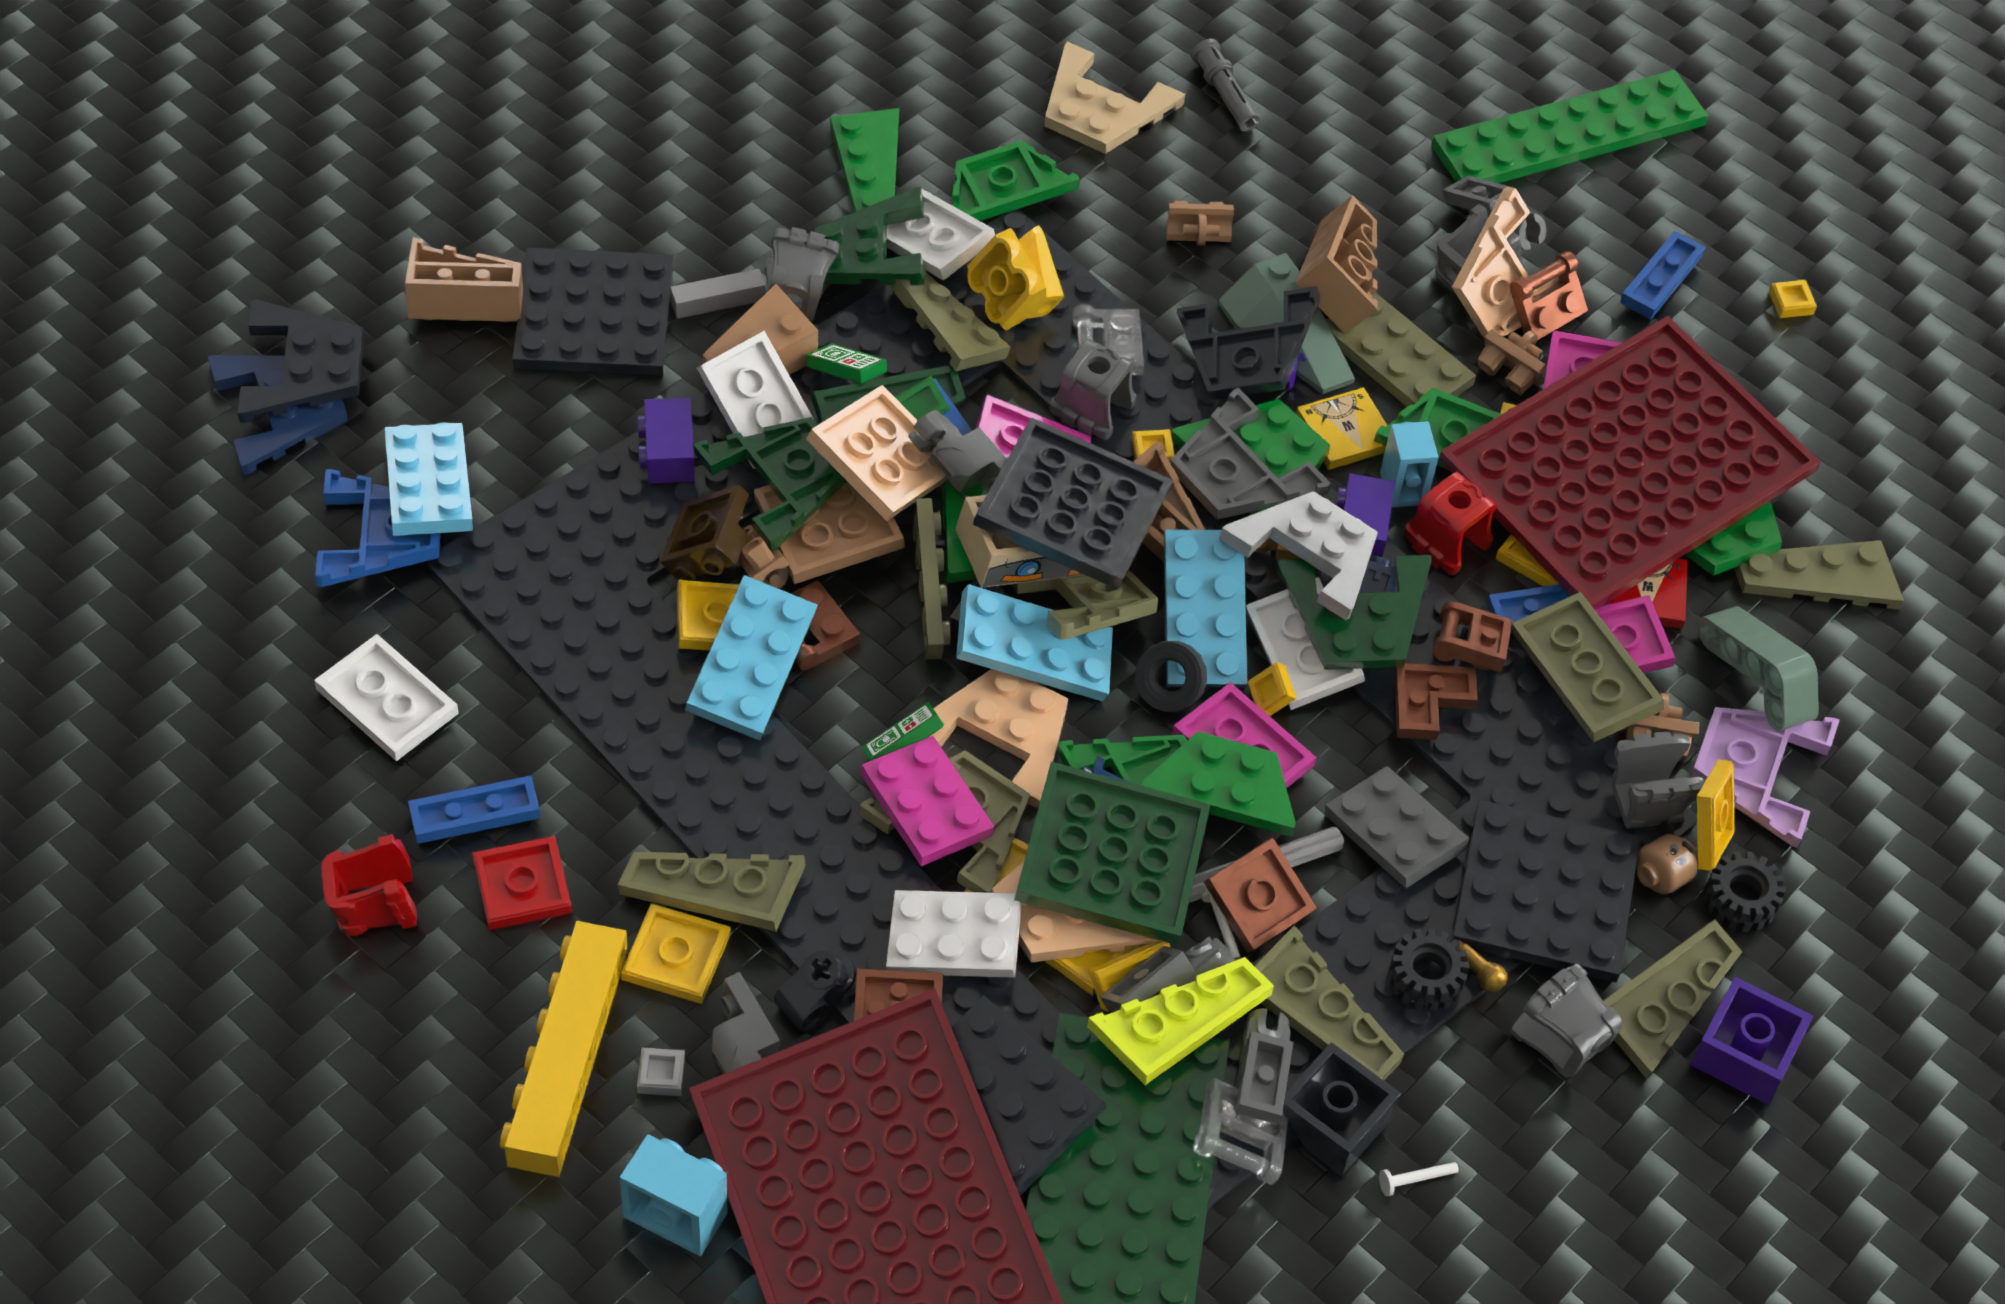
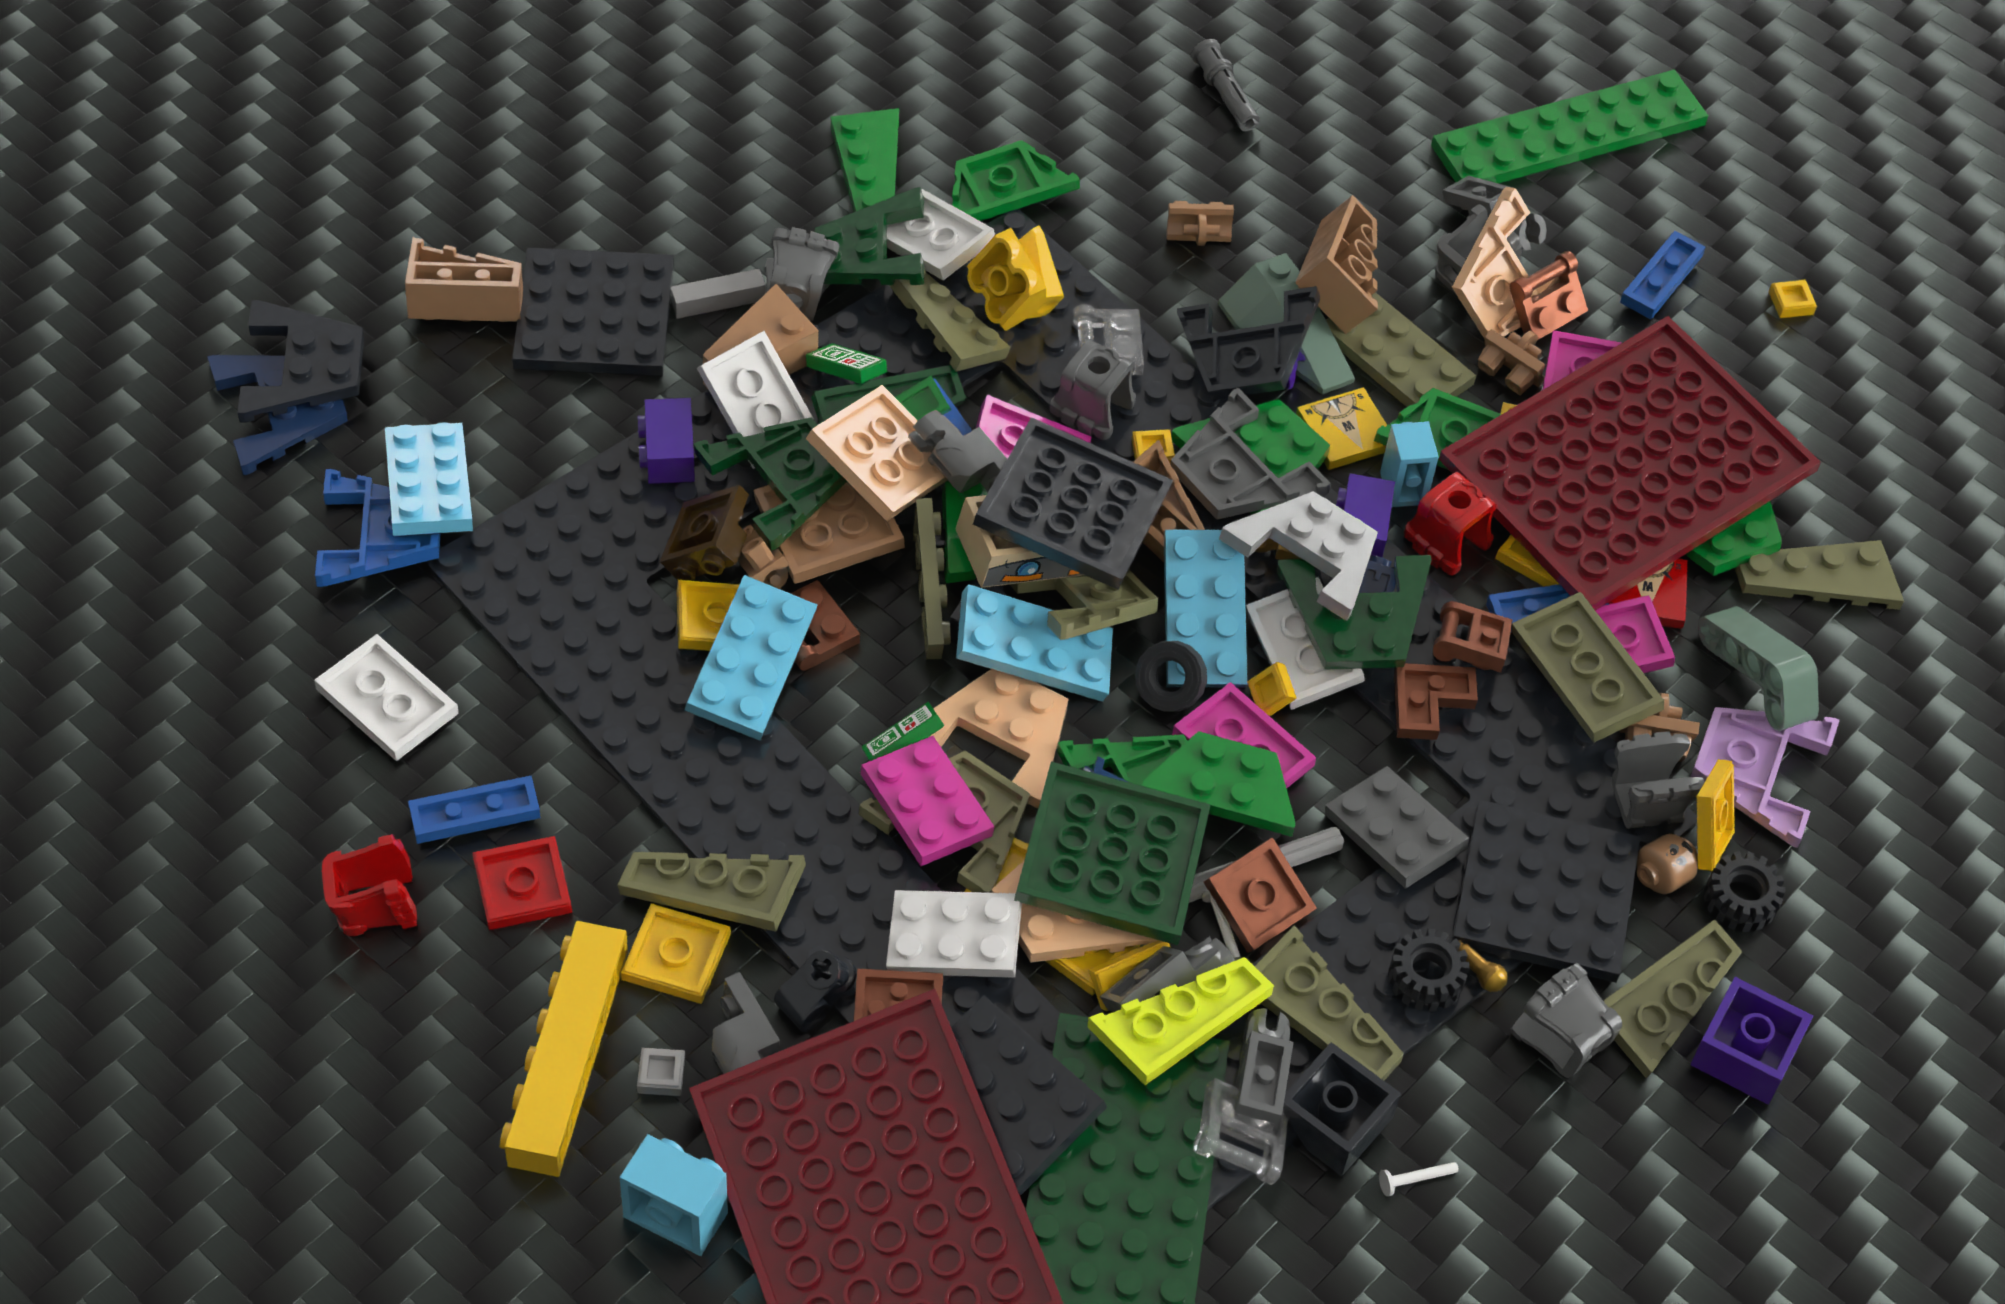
tan wing [1044,41,1185,154] -> none

